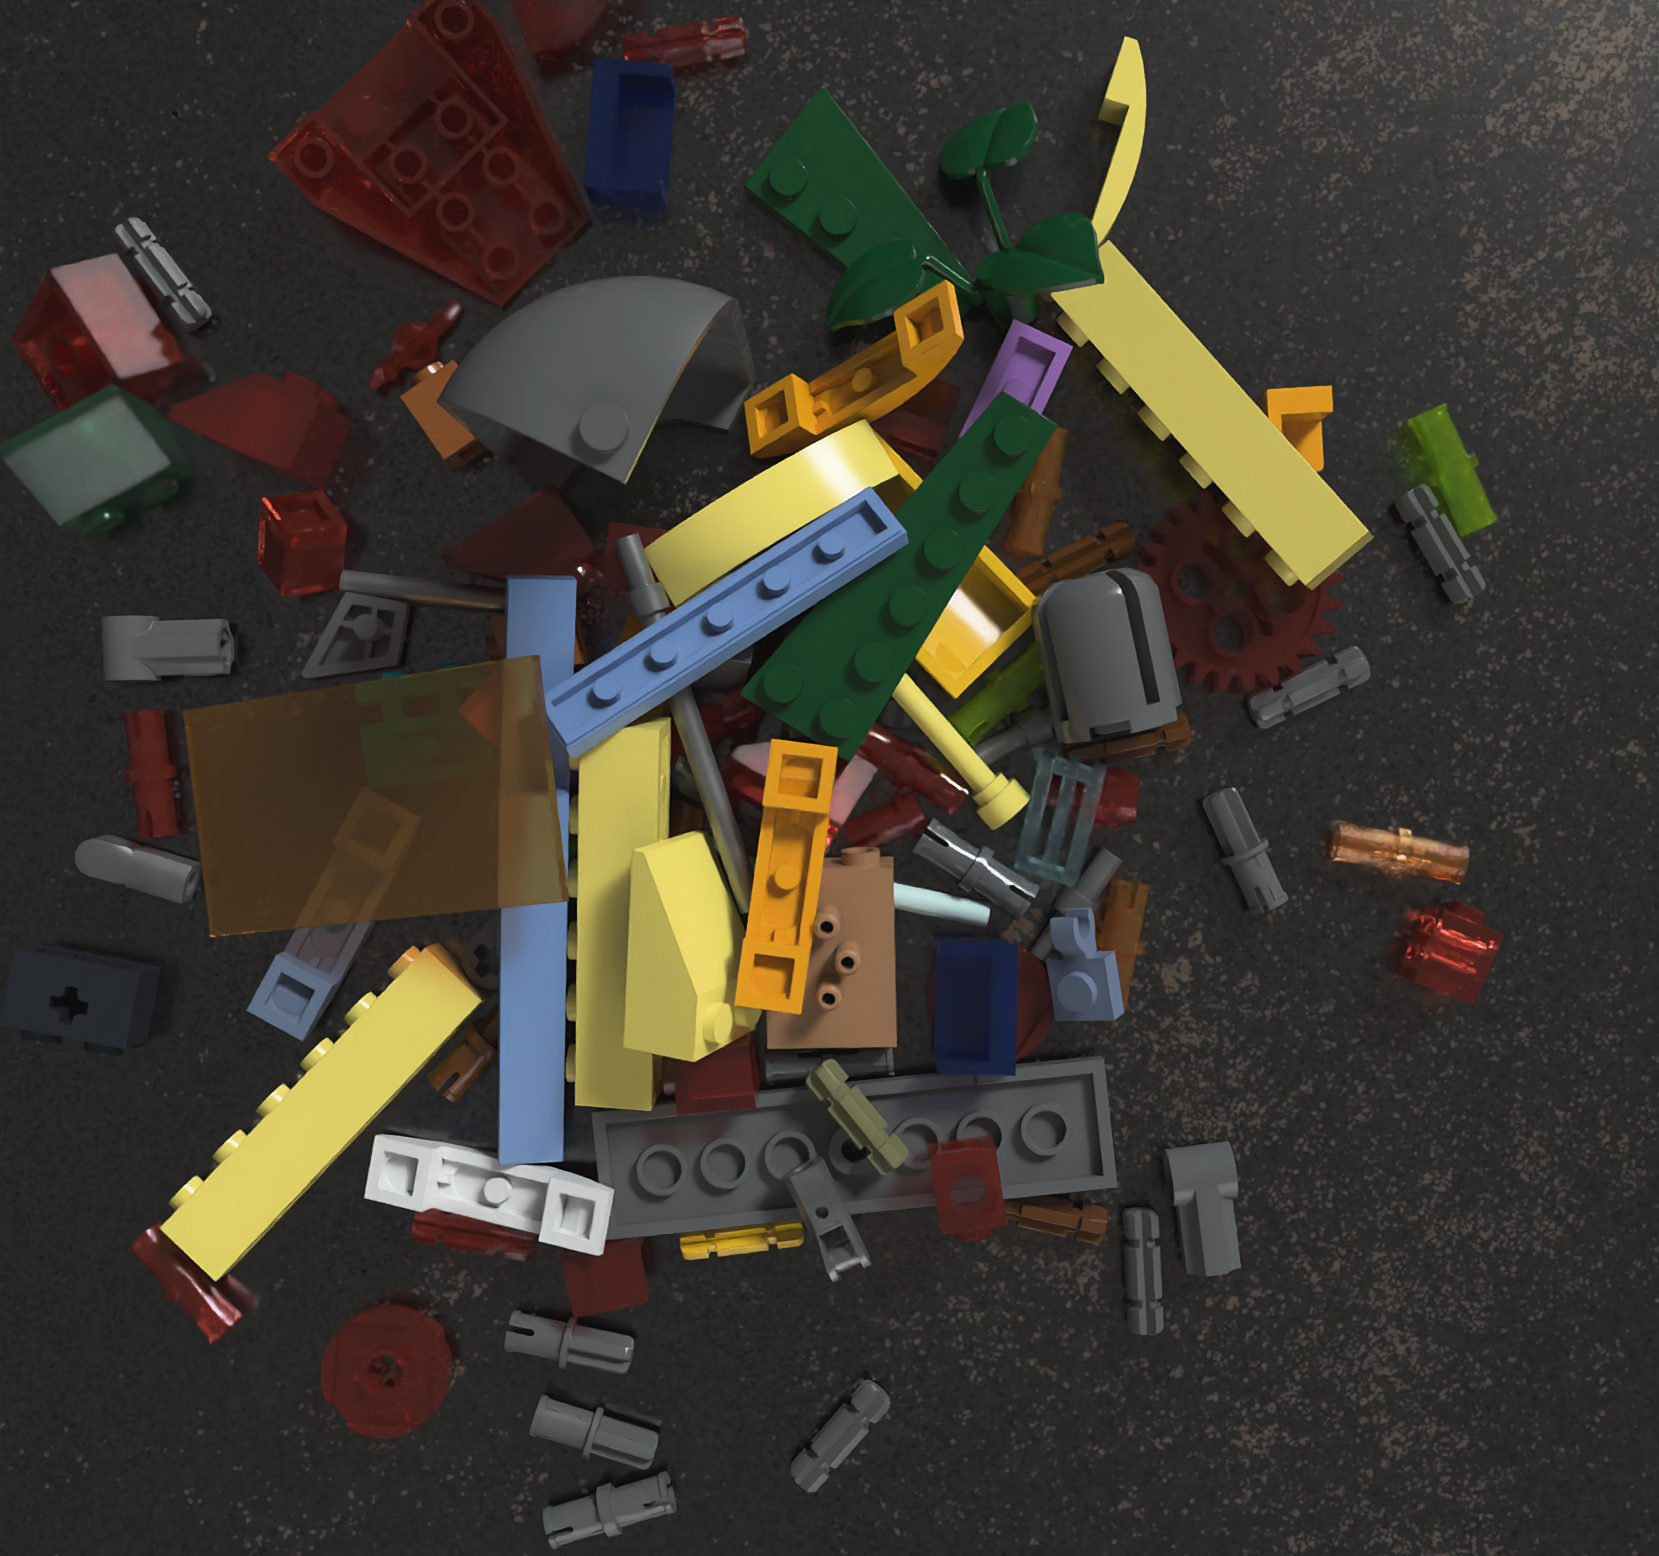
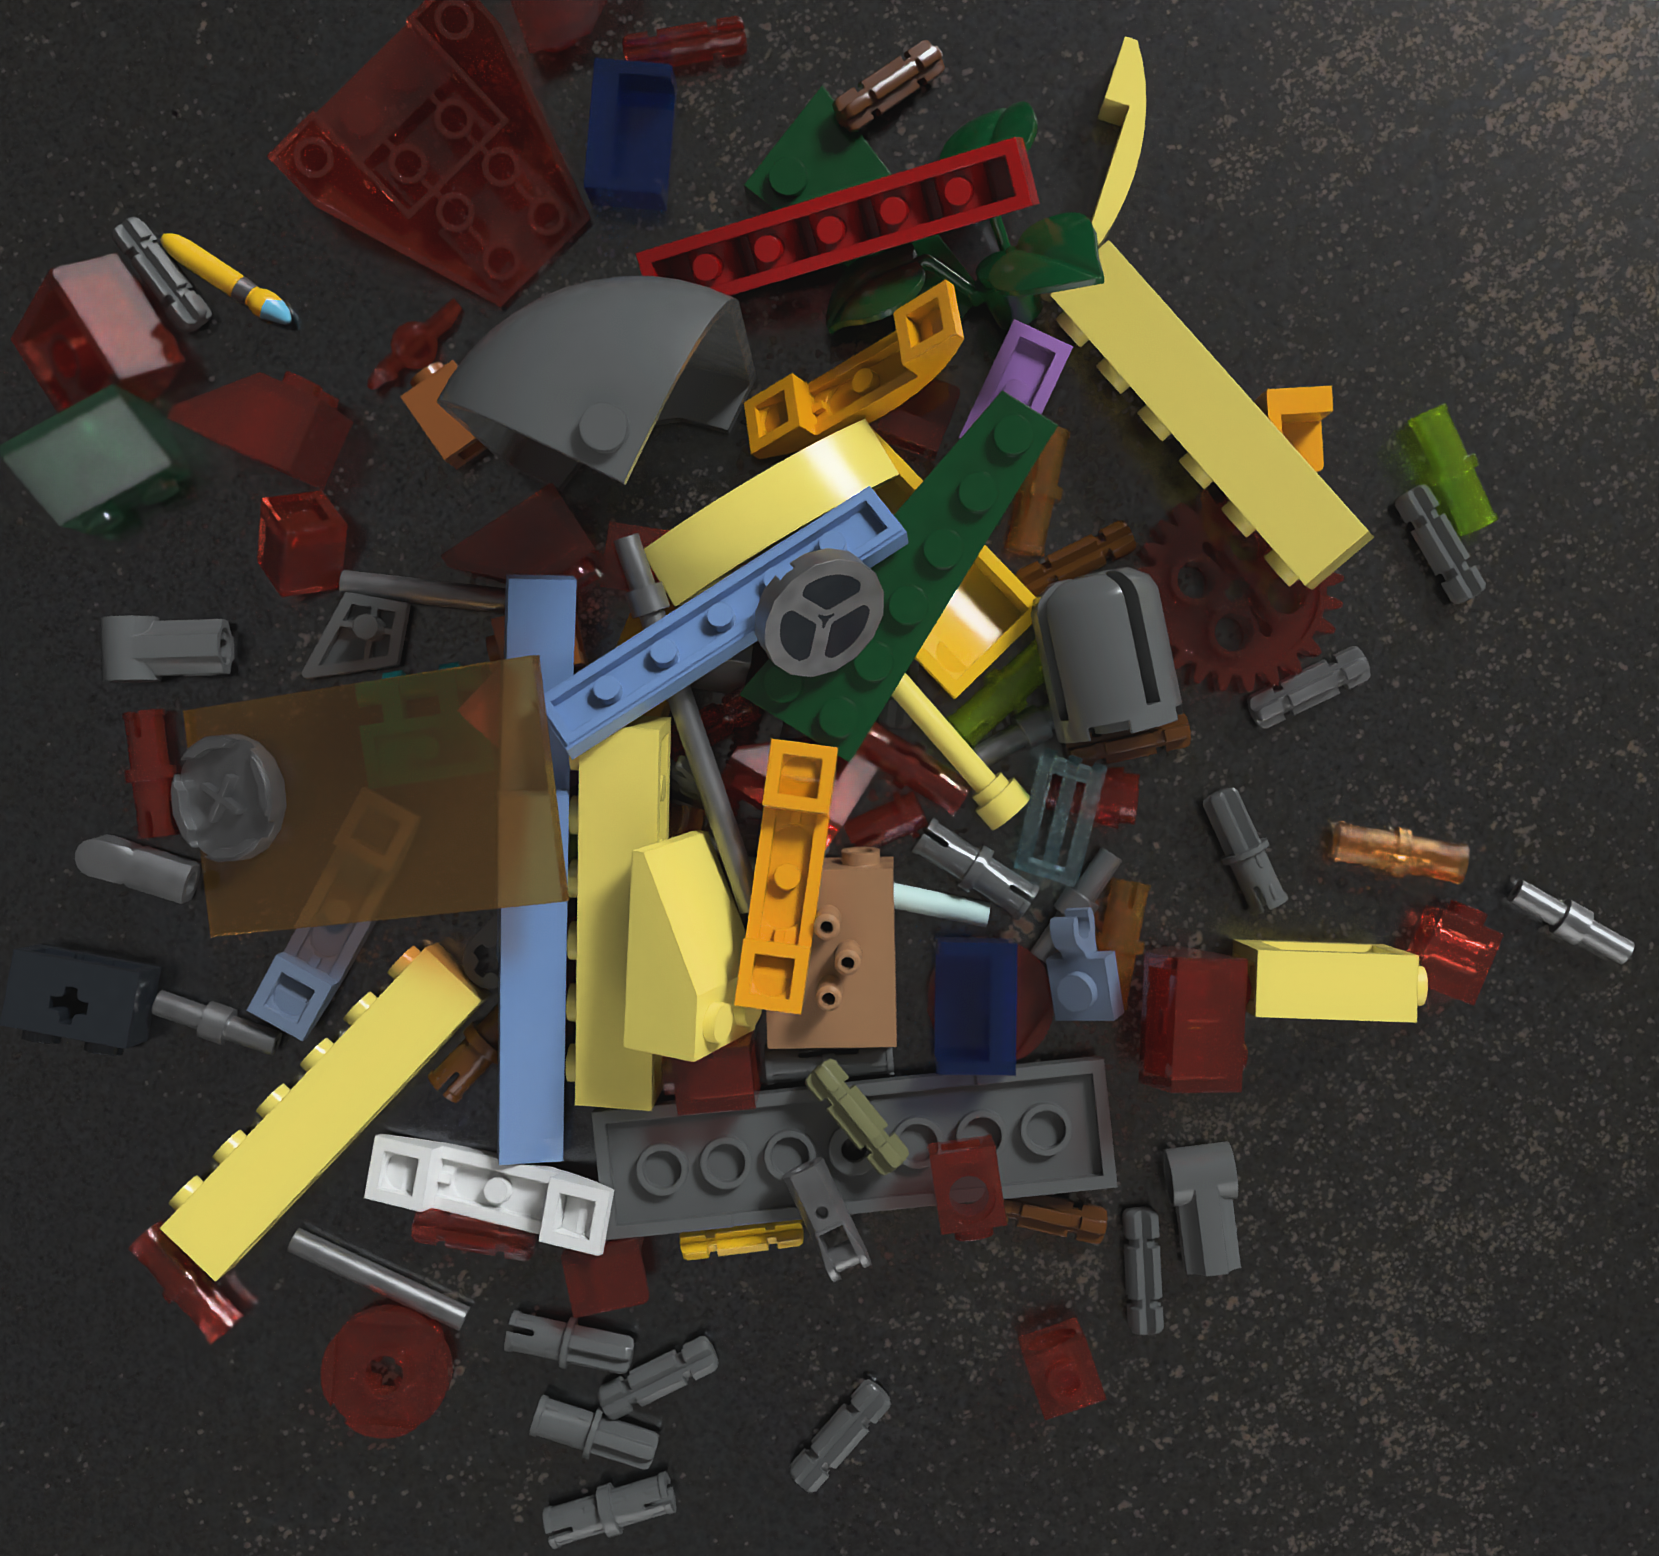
none -> flat silver bar [152,990,282,1056]
none -> yellow piece [160,233,291,325]
none -> flat silver tile [171,734,287,862]
none -> flat silver bar [287,1228,470,1331]
none -> dark grey axle [597,1336,719,1420]
none -> red brick [635,137,1040,296]
none -> flat silver tile [755,548,884,677]
none -> reddish brown axle [832,40,945,133]
none -> clear red brick [1018,1317,1107,1420]
none -> clear red slope [1138,946,1251,1093]
none -> light yellow window [1231,939,1428,1023]
none -> flat silver bar [1508,880,1635,964]

